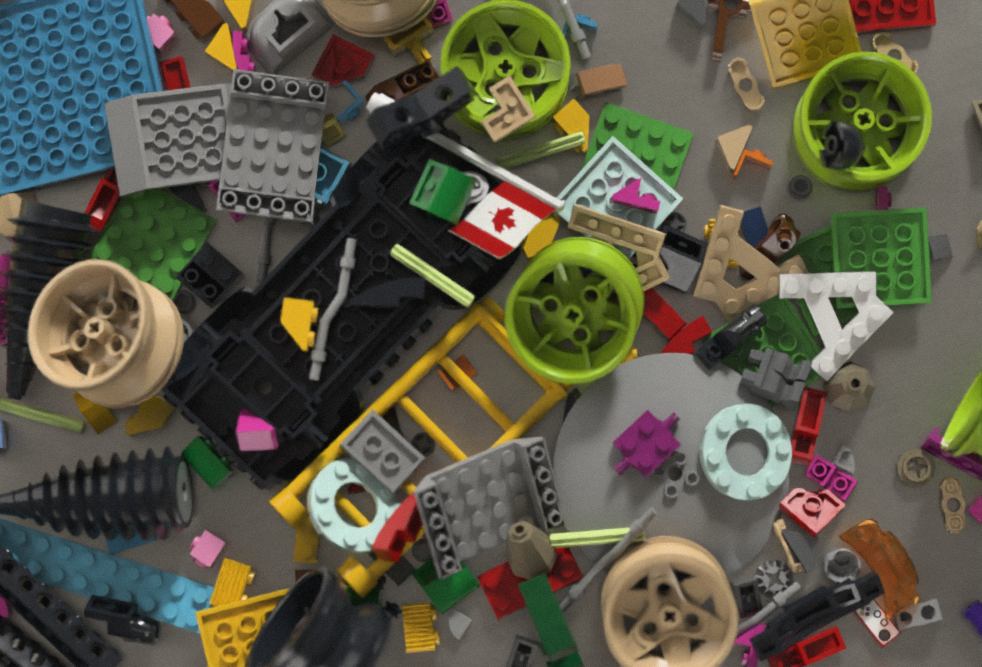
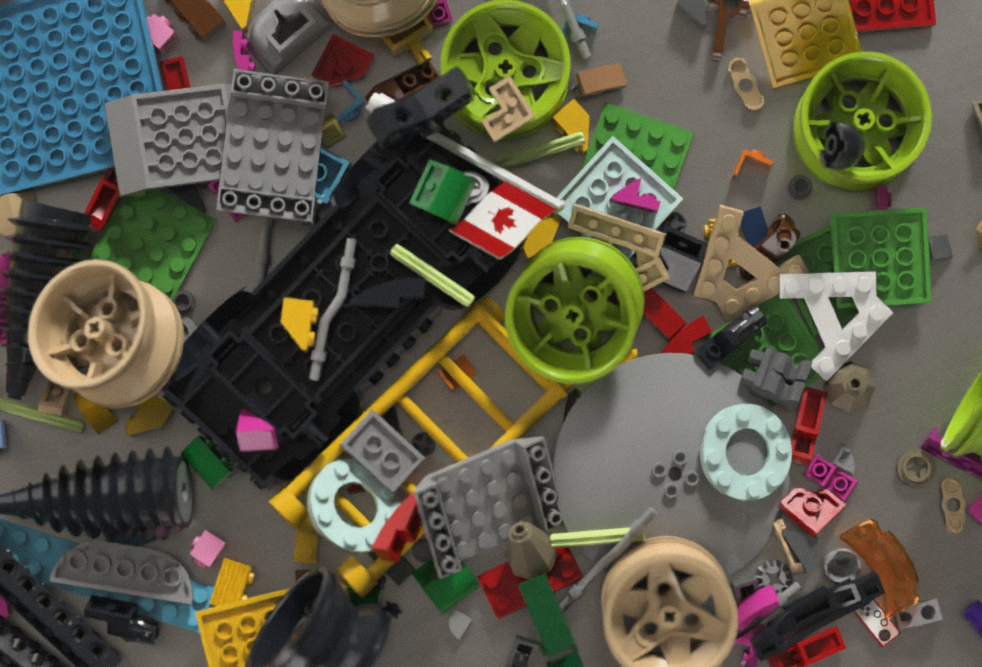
black slope [175,242,245,309] -> none
yellow slope [205,23,239,73] -> none
yellow brick [402,602,440,653] -> none
magenta plate [612,409,681,478] -> none
tan slope [716,125,753,173] -> none
tan piece [872,32,919,74] -> none
none -> tan slope [38,379,72,416]
none -> light grey plate [50,541,193,604]
none -> dark pink slope [736,585,780,631]

